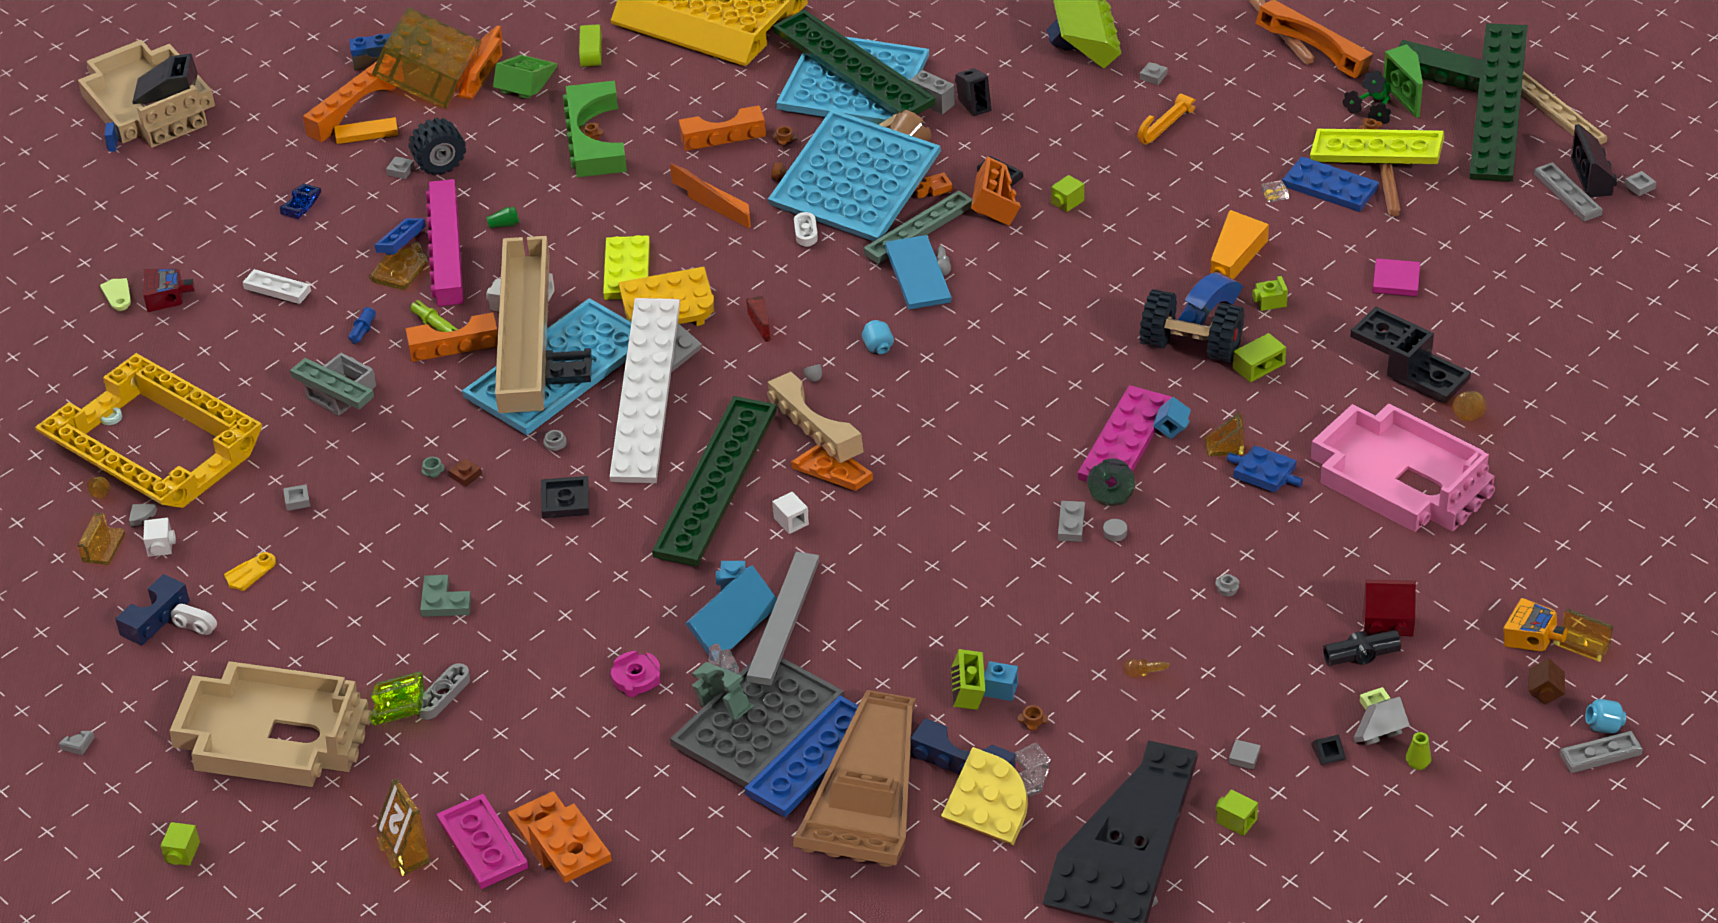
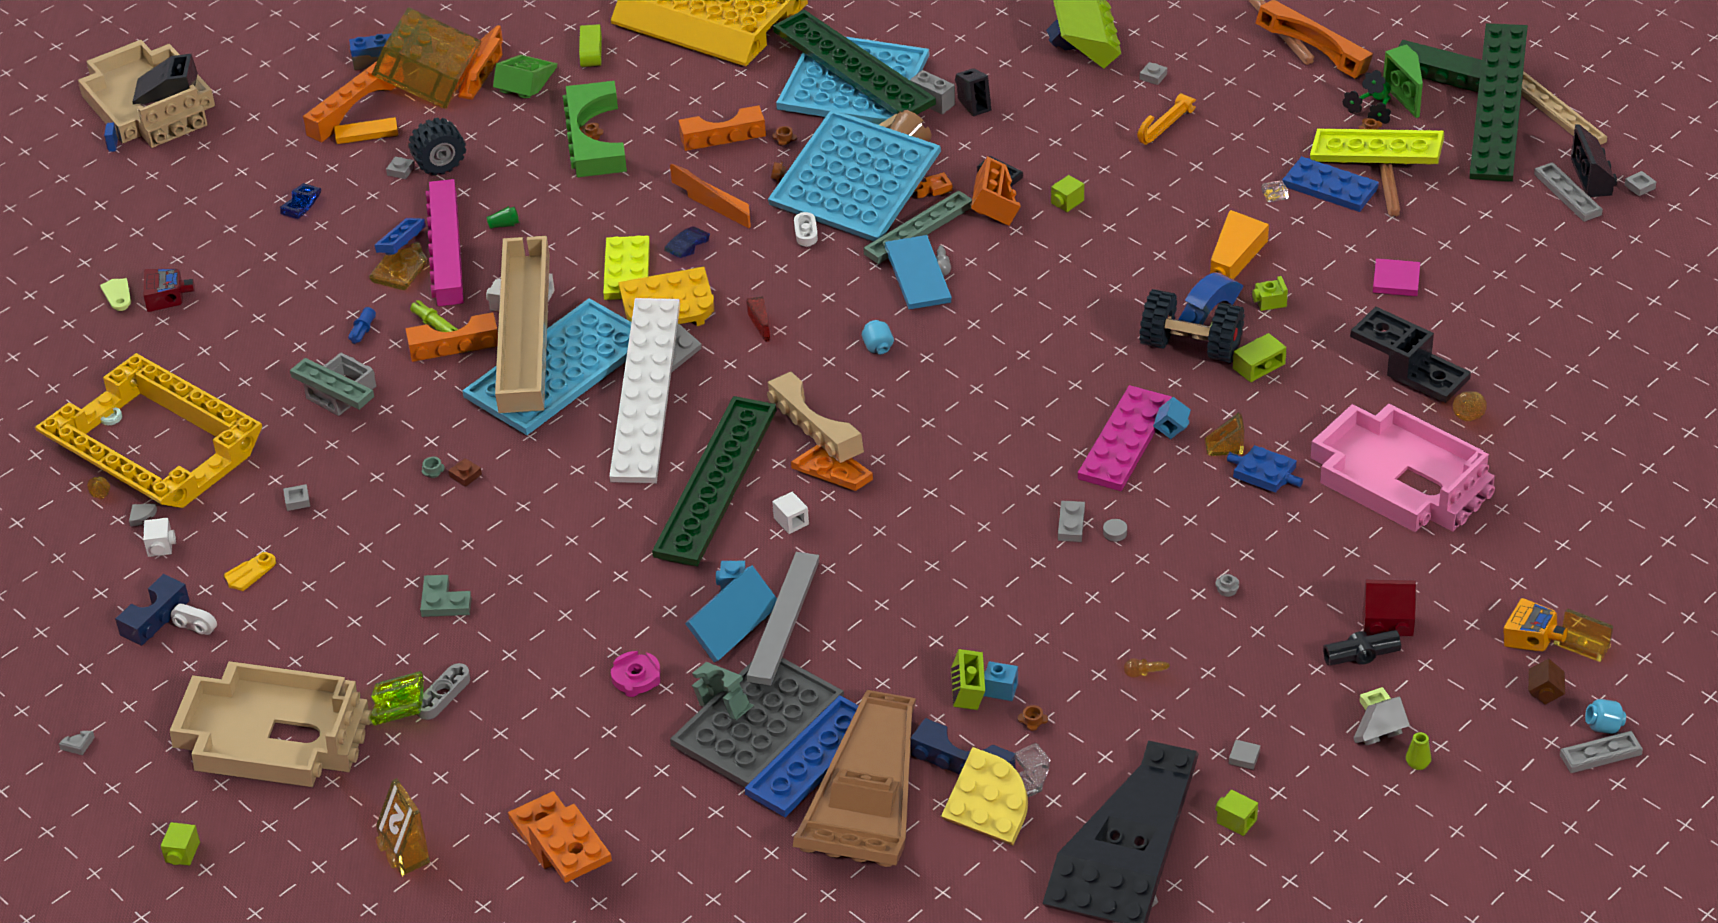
clear yellow panel [78,513,125,565] -> none
white plate [243,269,311,304] -> none
dark pink plate [436,794,528,889] -> none
black plate [541,476,589,519] -> none
light grey plate [543,430,567,451] -> none
black plate [545,348,592,385] -> none
clear tile [709,643,739,674] -> none
light grey hinge [803,364,822,382] -> none
clear green plate [1087,458,1135,506] -> none
black slope [1311,734,1346,765] -> none
none -> clear blue slope [664,226,710,258]

